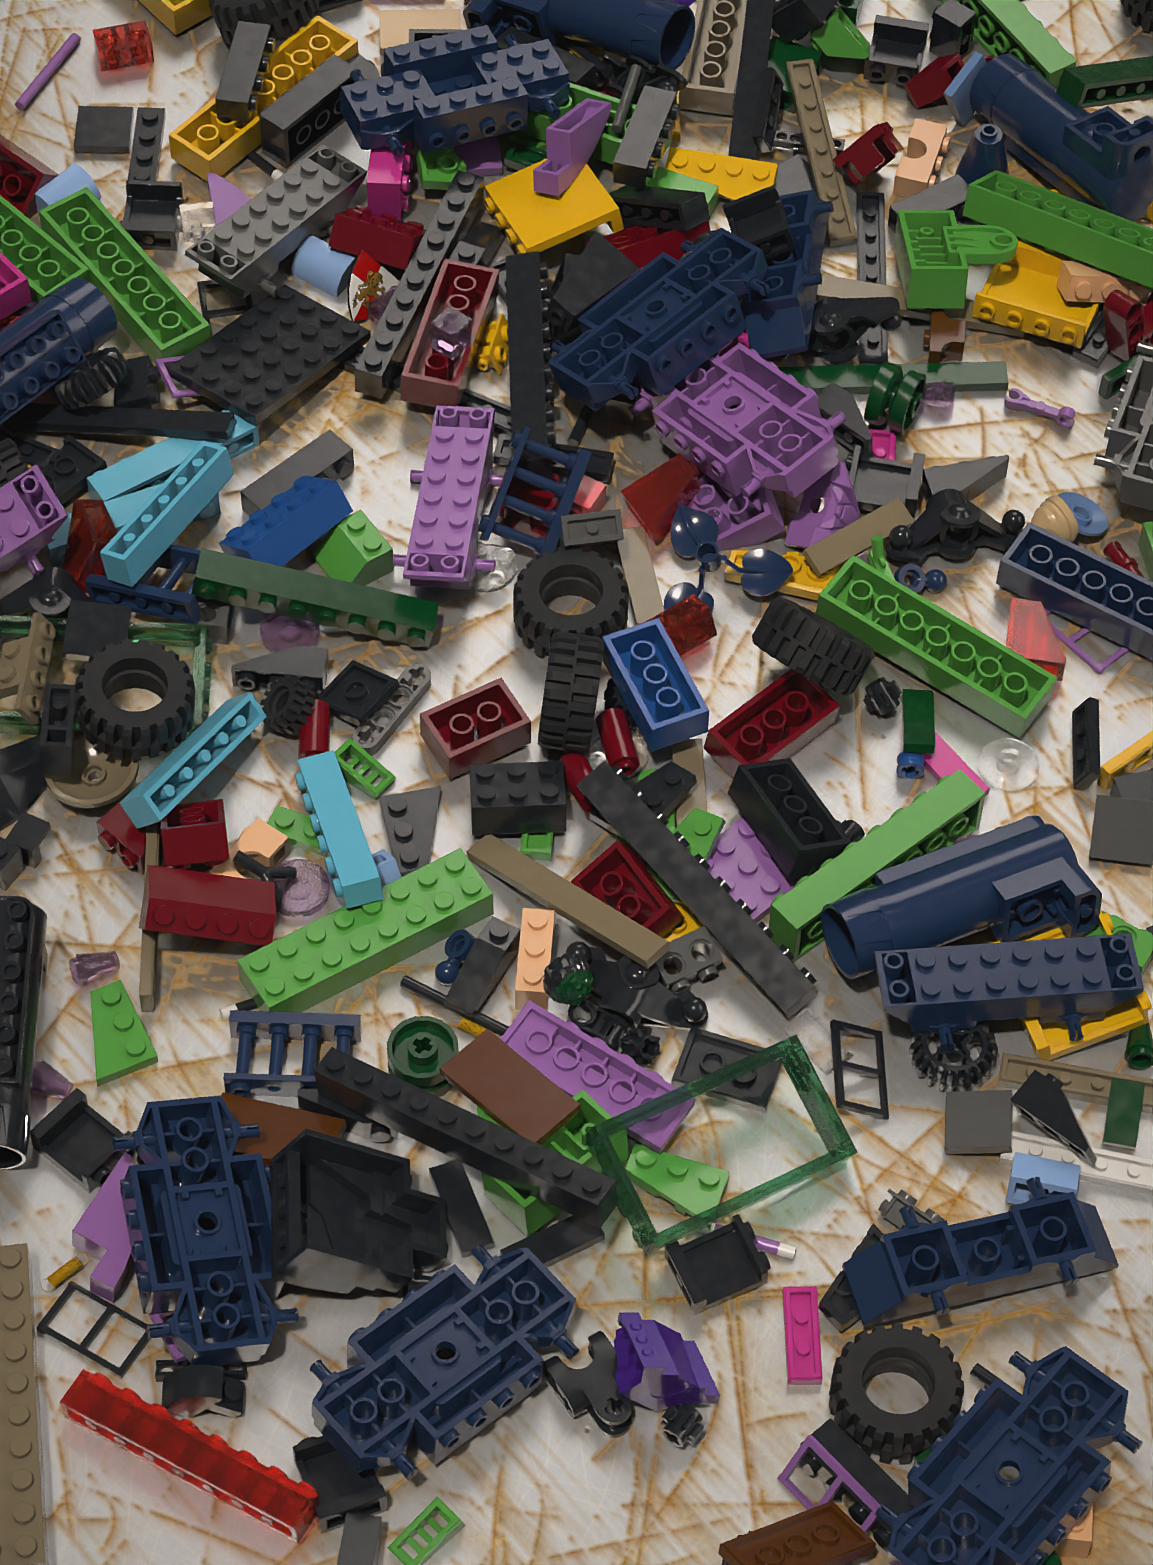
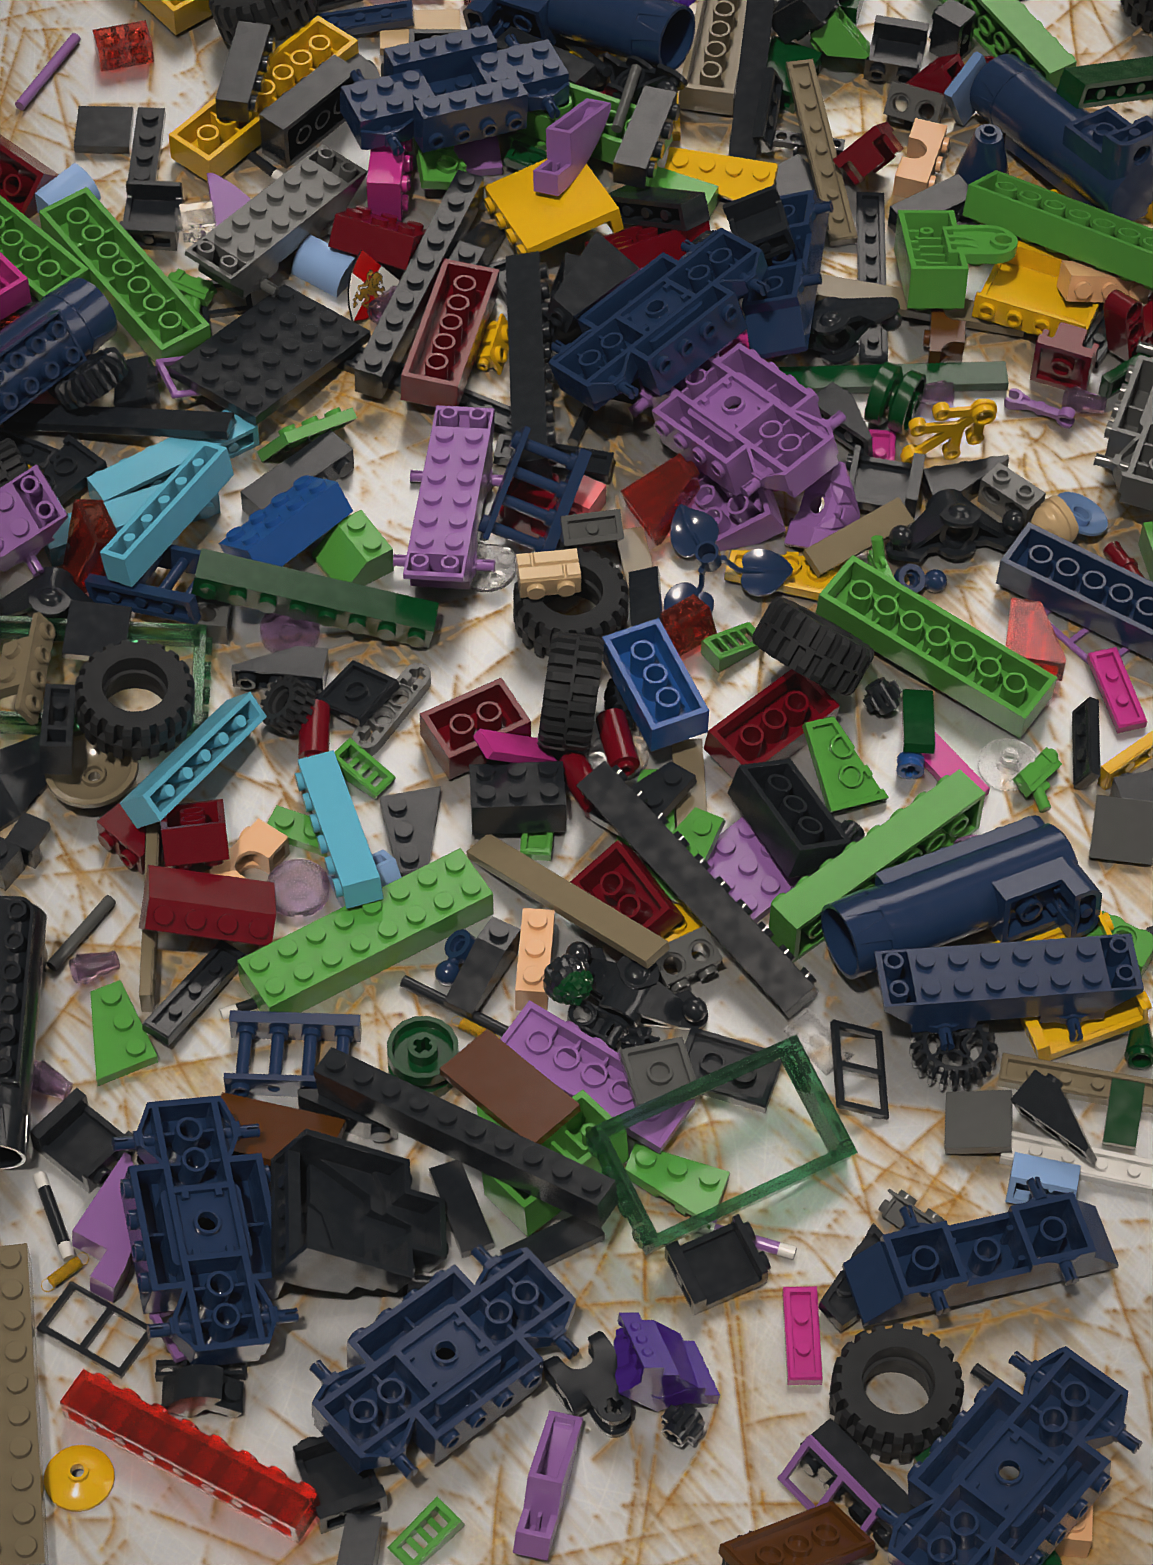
black piece [232,850,297,904] -> none
clear purple brick [430,306,472,360] -> none
none -> black bar [33,1171,76,1263]
none -> yellow dish [44,1445,115,1512]
none -> dark grey bar [46,895,116,971]
none -> black tile [142,940,247,1046]
none -> bright green piece [168,268,217,312]
none -> bright green wing [257,407,357,462]
none -> dark blue tile [309,0,415,35]
none -> dark pink tile [473,729,557,763]
none -> medium lavender slope [513,1410,583,1561]
none -> tan brick [516,548,581,600]
none -> dark grey tile [618,1036,701,1112]
none -> black tile [628,566,663,627]
none -> bright green slope [700,622,759,673]
none -> bright green wing [802,716,889,814]
none -> dark grey brick [883,81,947,124]
none -> yellow plant [900,399,997,464]
none -> dark grey brick [977,462,1046,529]
none -> bright green piece [1012,747,1062,813]
none -> dark red panel [1030,322,1100,396]
none -> clear purple cone [1062,386,1107,414]
none -> dark pink tile [1086,647,1148,734]

